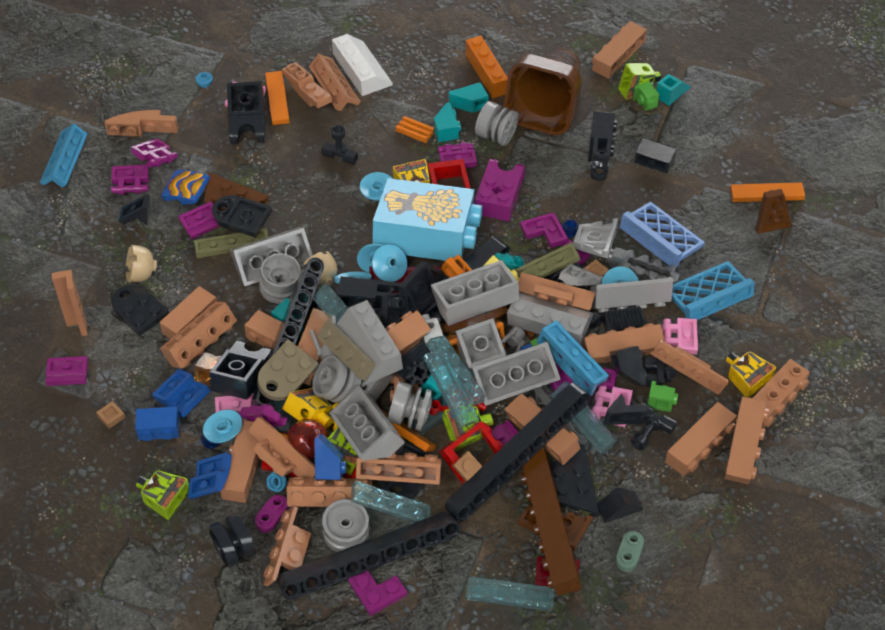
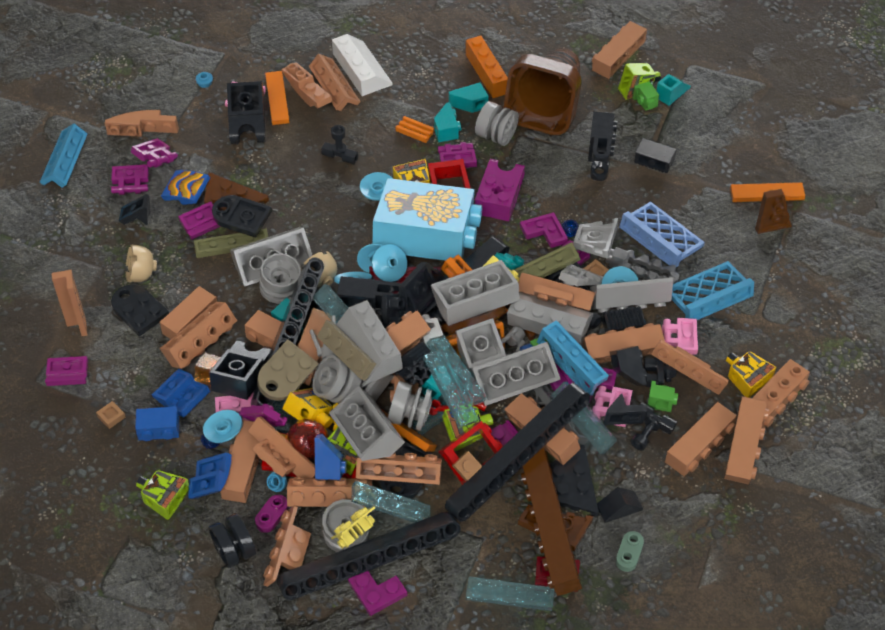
none -> light yellow hinge [331,507,375,549]

